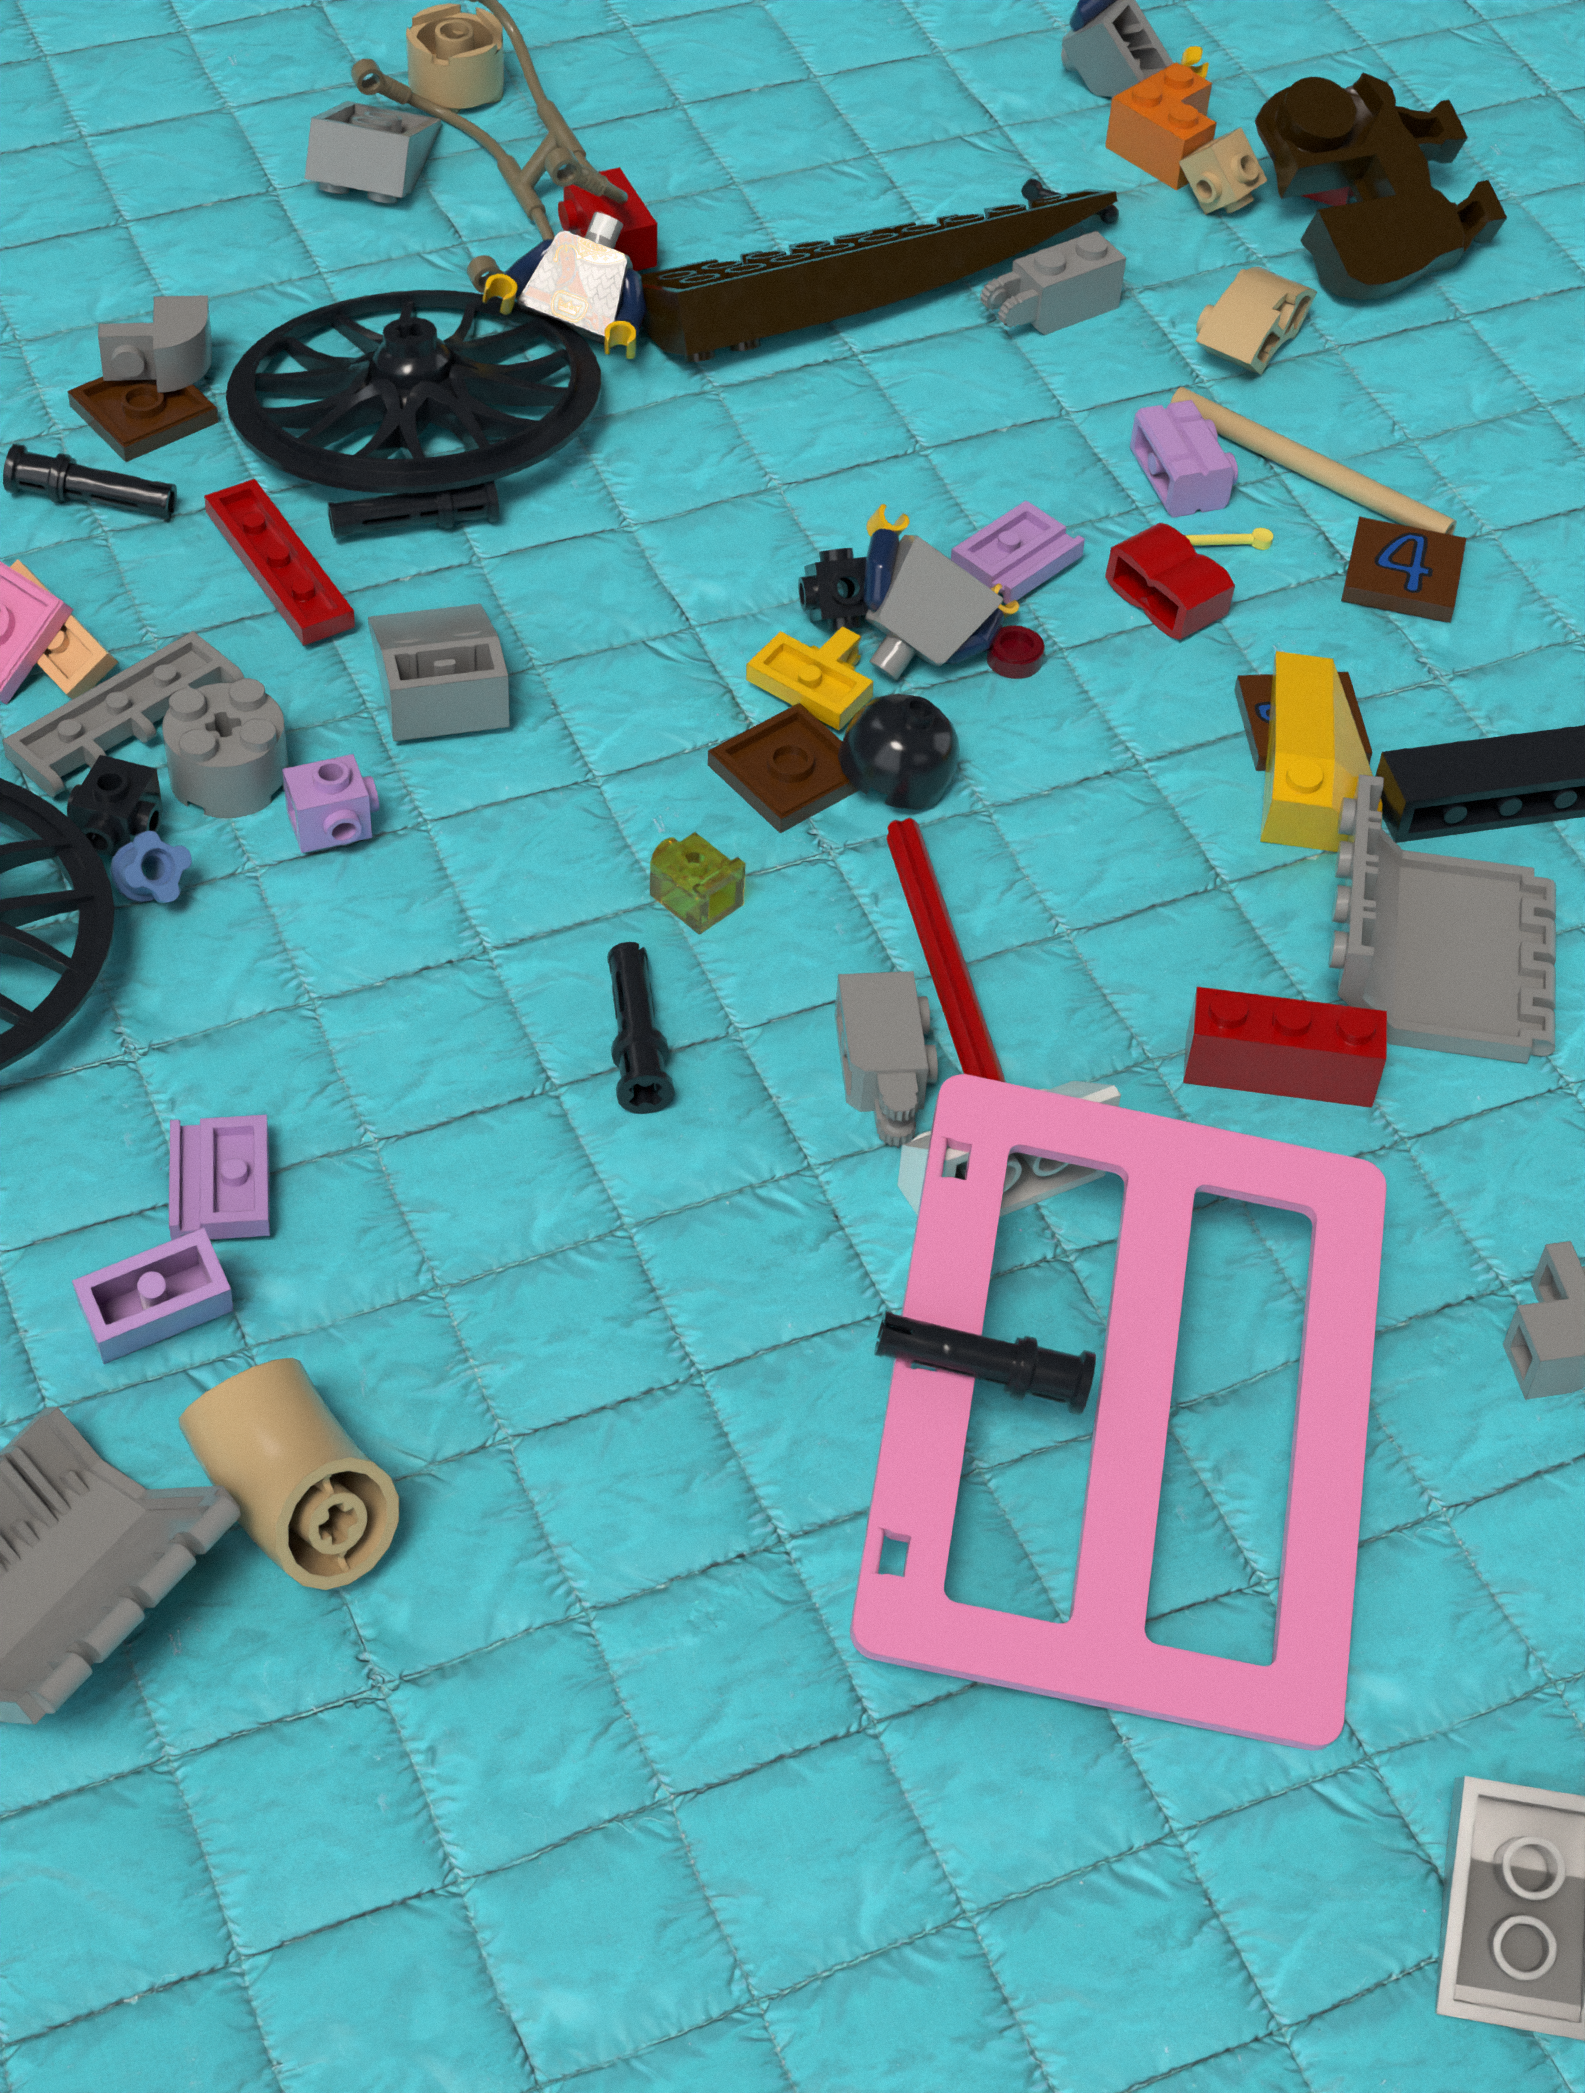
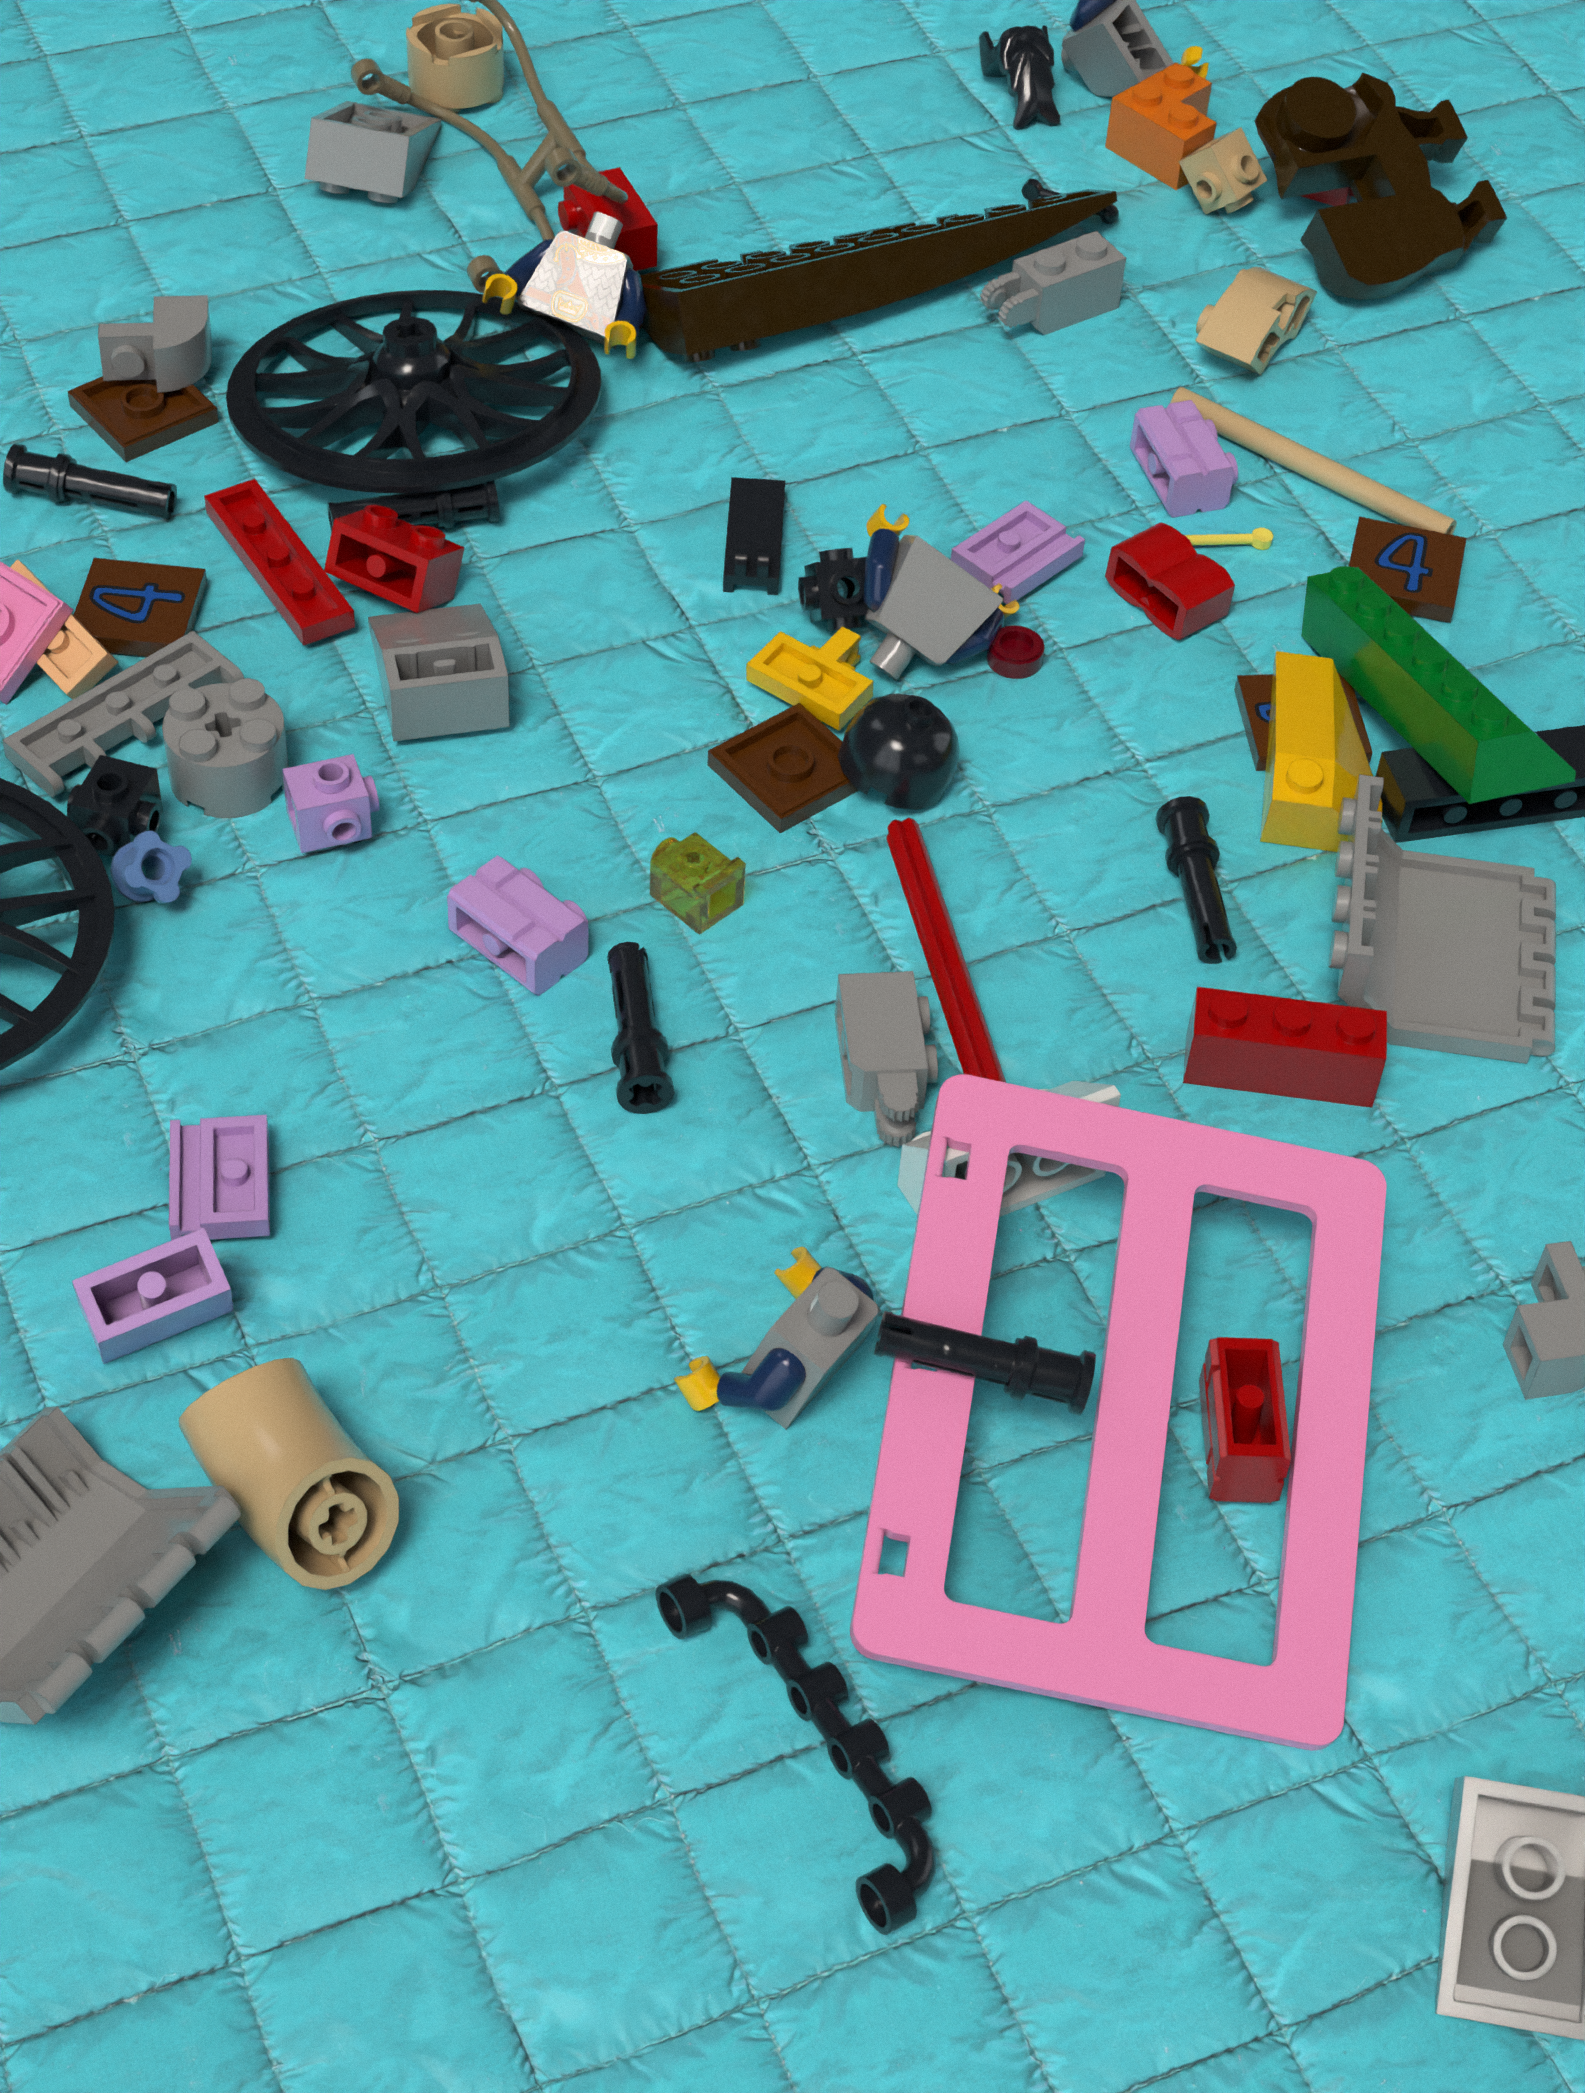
none -> reddish brown tile [74,558,207,657]
none -> red brick [324,505,465,613]
none -> lavender brick [447,855,588,996]
none -> black bar [656,1573,936,1935]
none -> torso [674,1247,881,1429]
none -> black hinge [723,477,785,595]
none -> black hair [979,25,1060,130]
none -> black pin [1155,796,1237,964]
none -> red brick [1199,1337,1291,1503]
none -> green slope [1301,566,1576,804]

